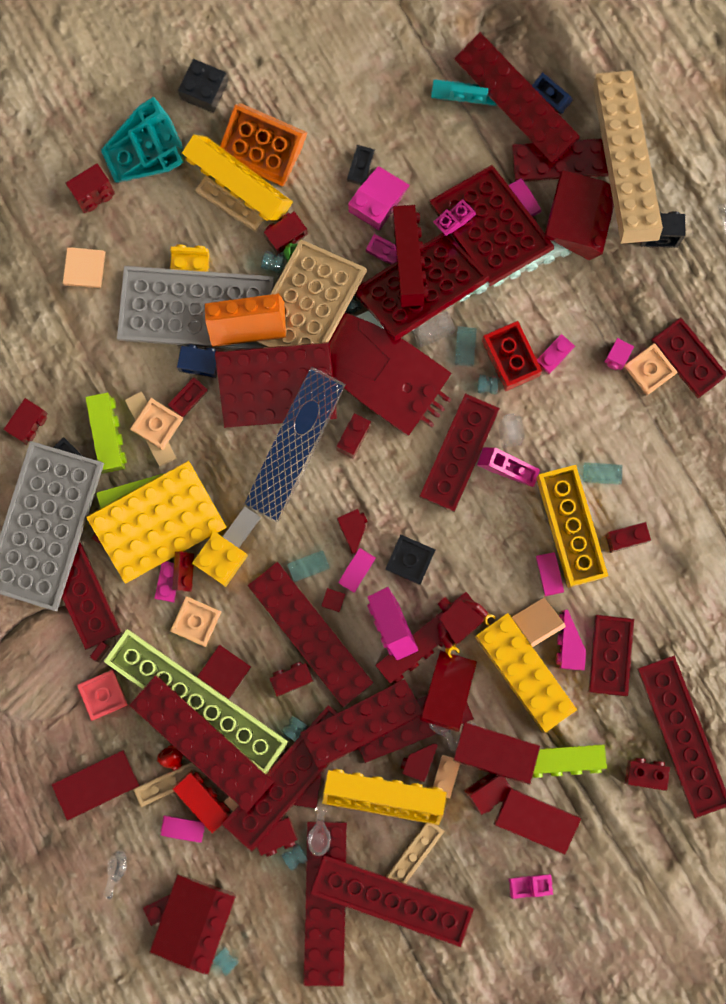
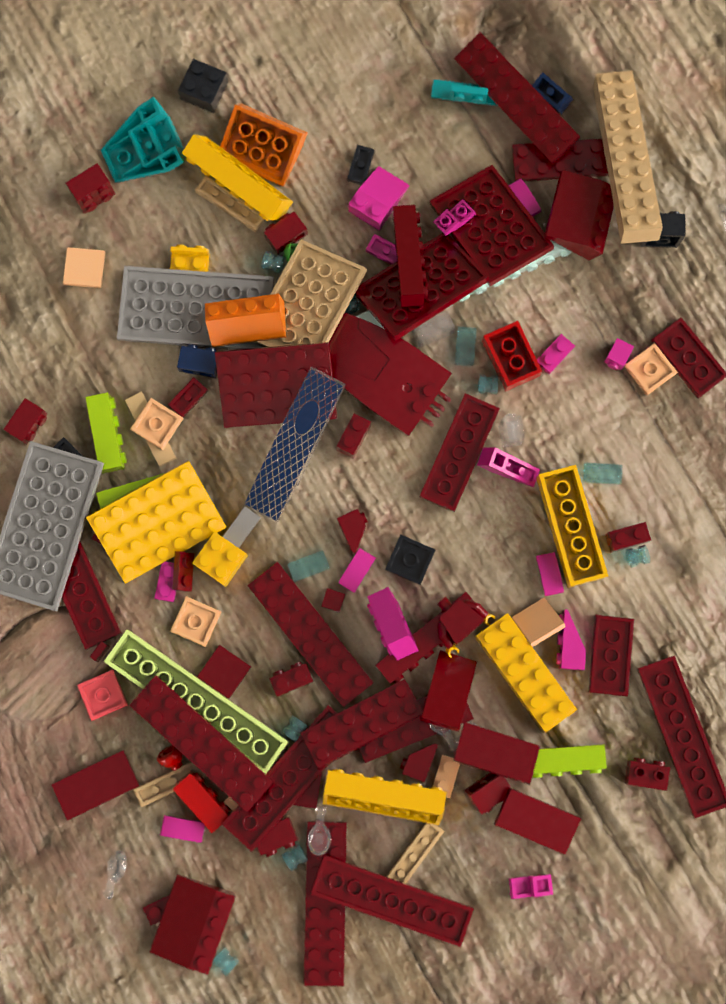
none -> clear light blue wheel [626,545,650,568]

